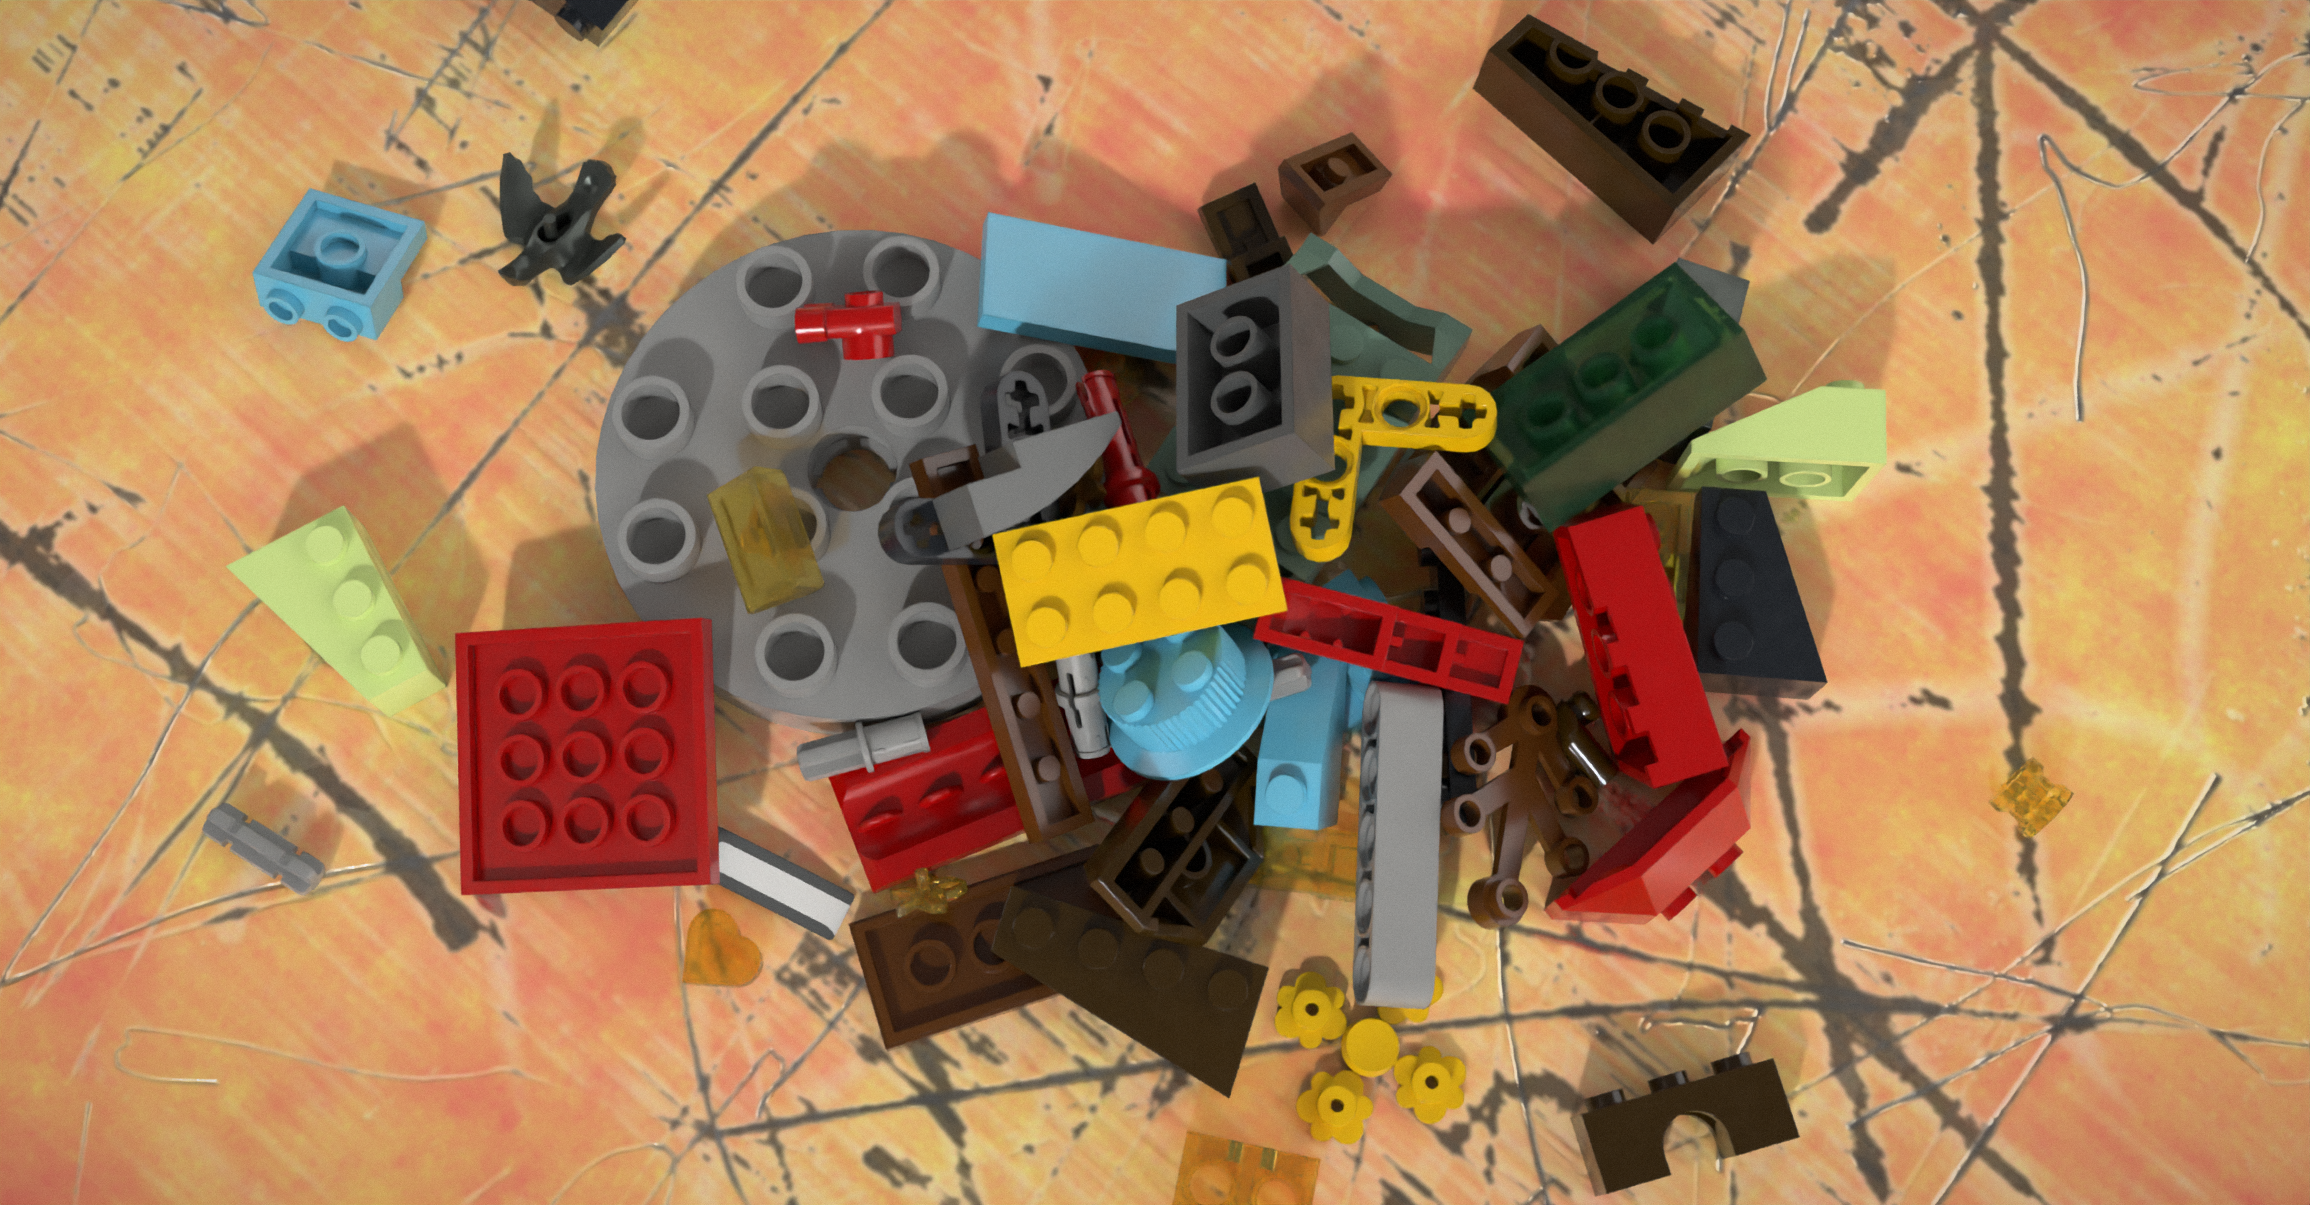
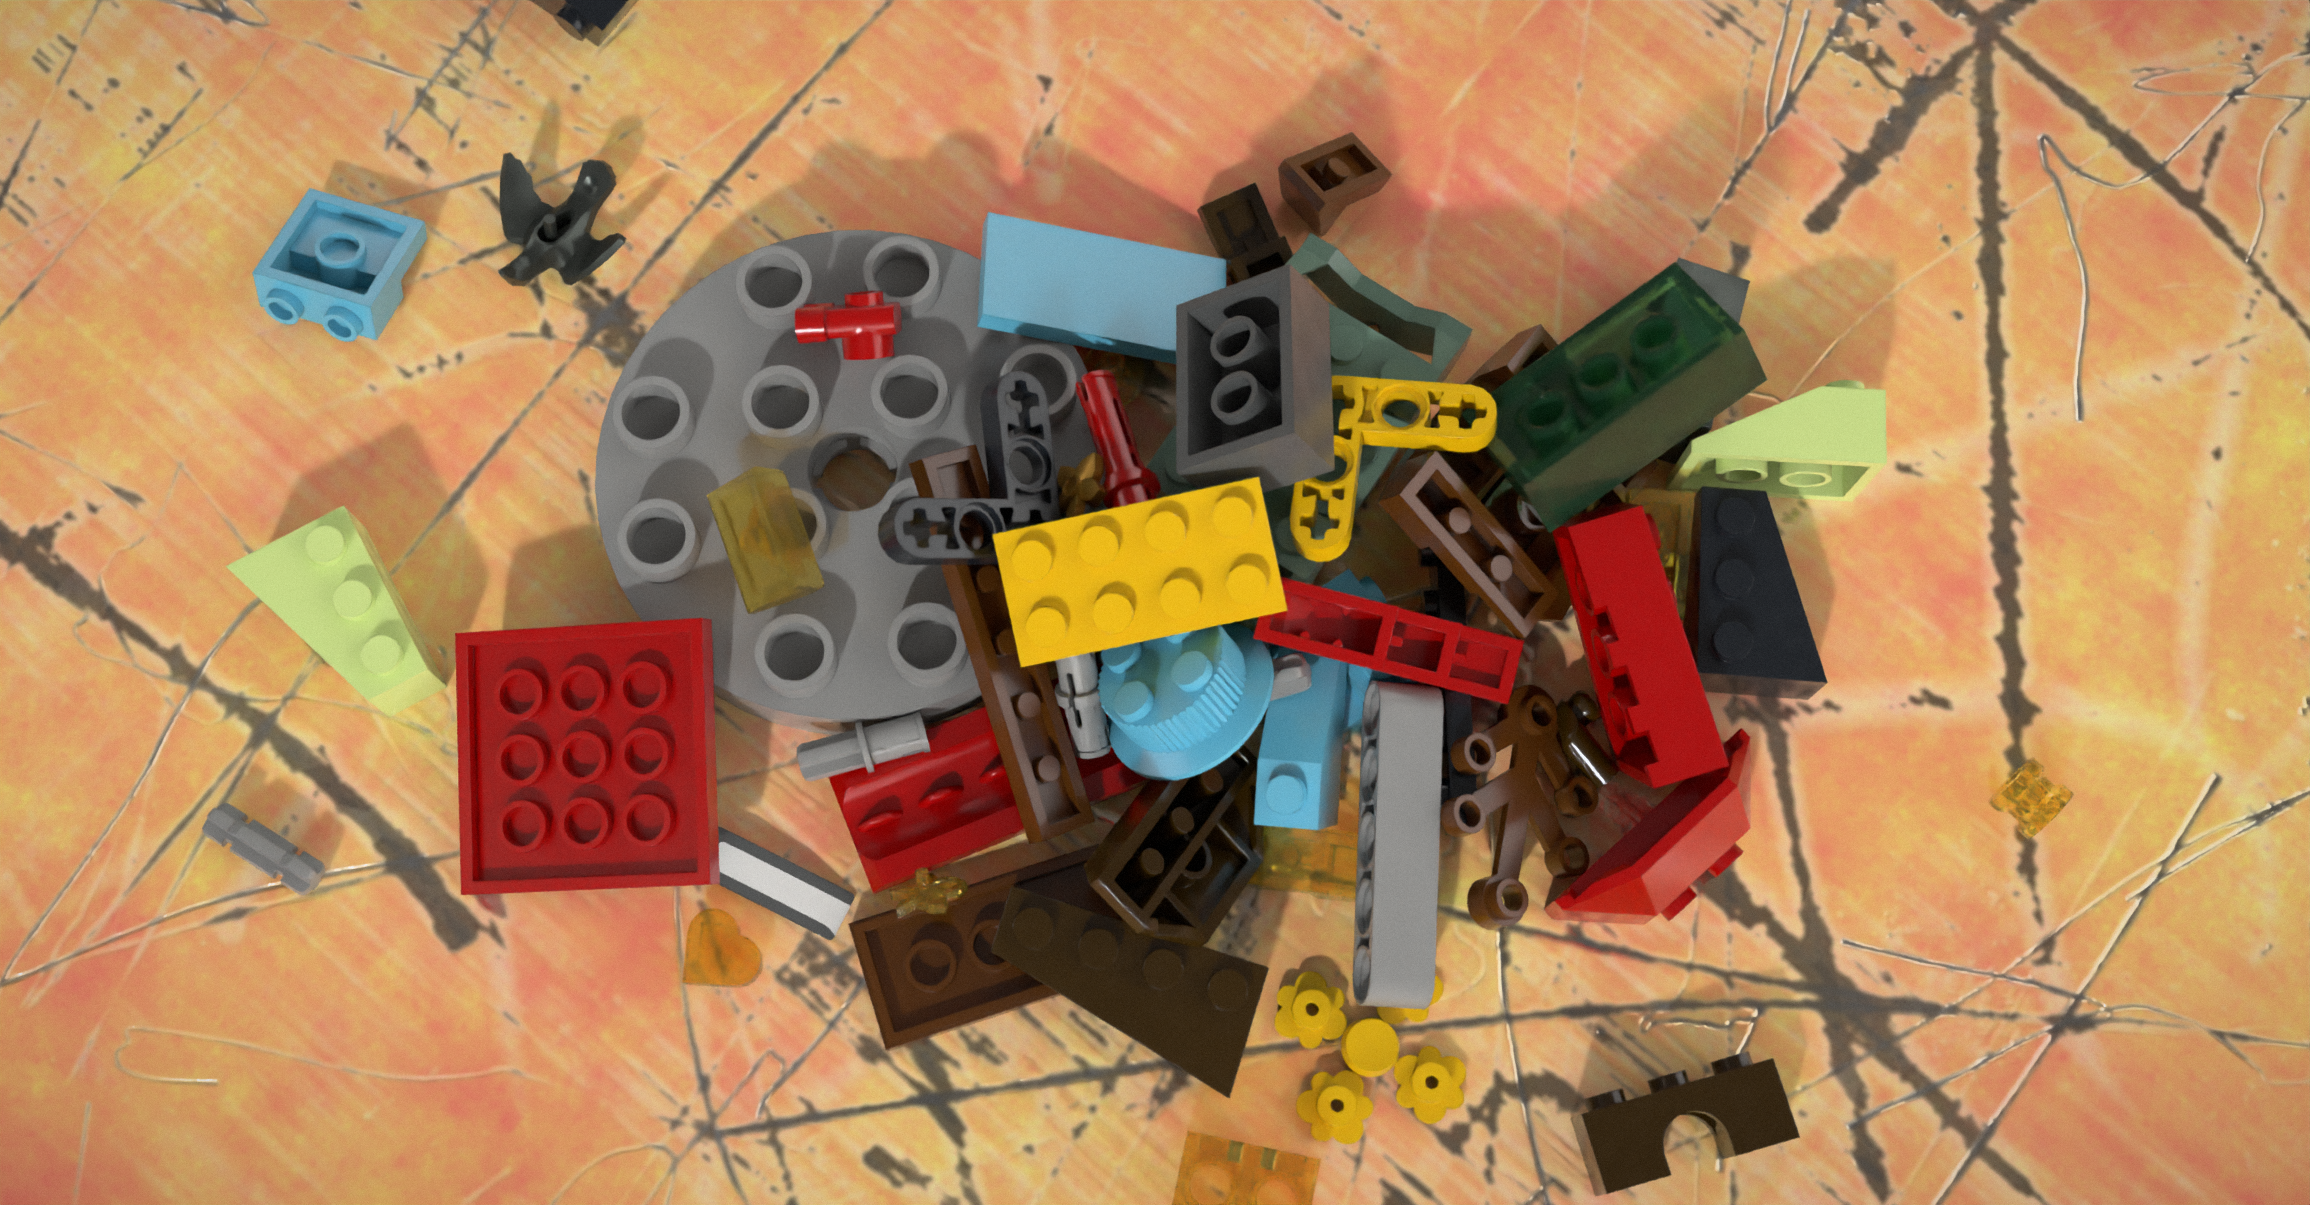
slope [932,411,1122,551] -> none
dark brown wedge [1473,14,1751,245] -> none

